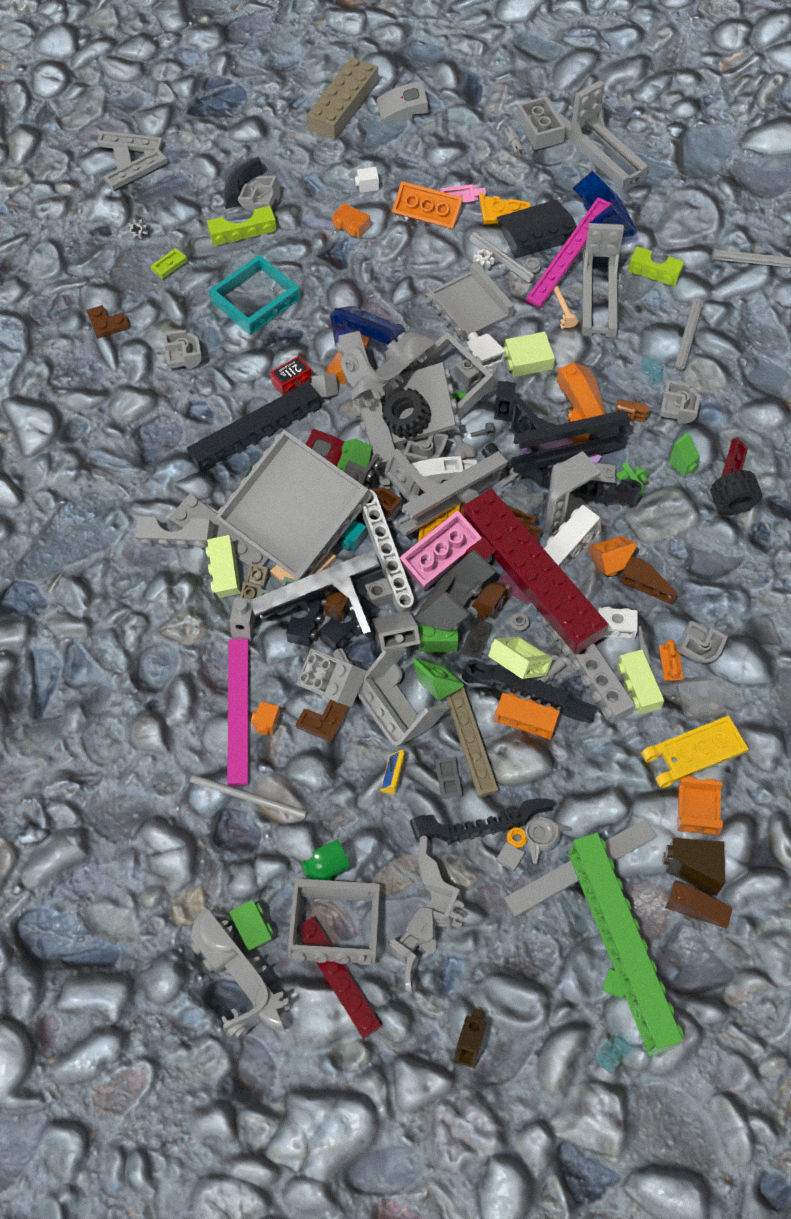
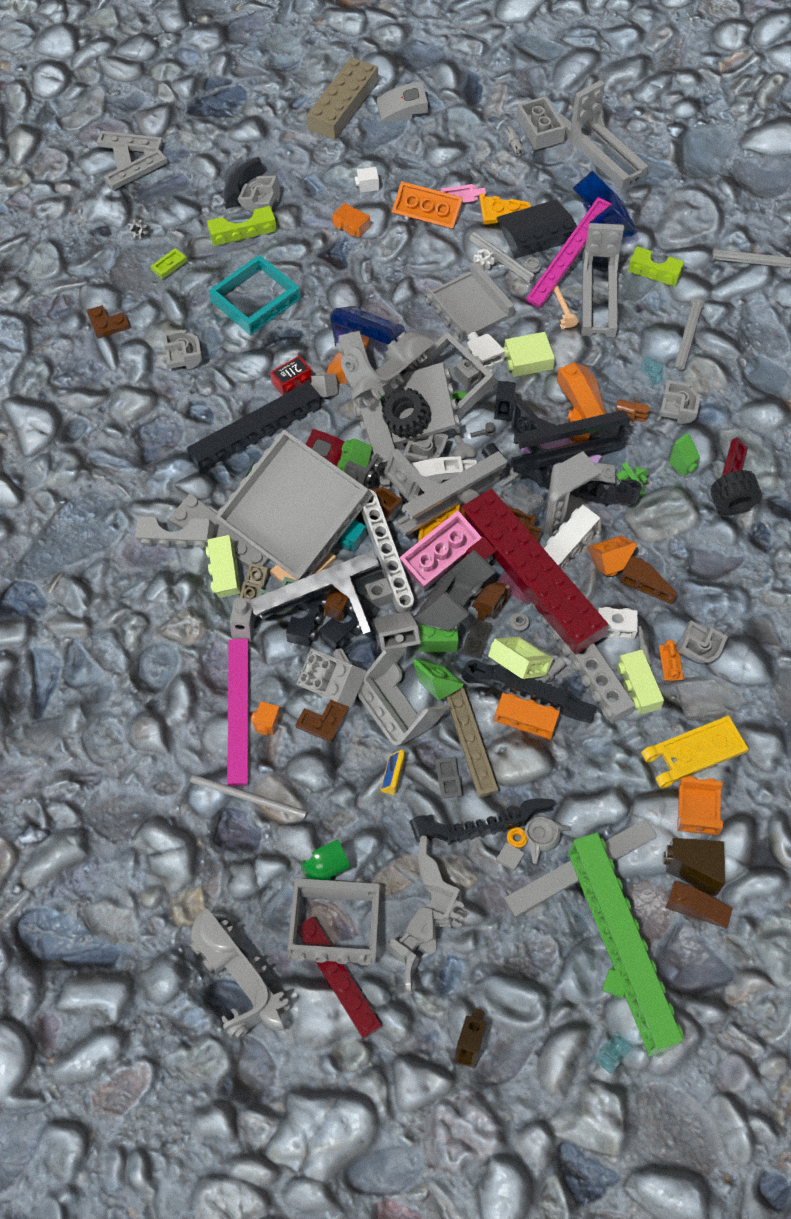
bright green brick [229,900,274,953] -> none

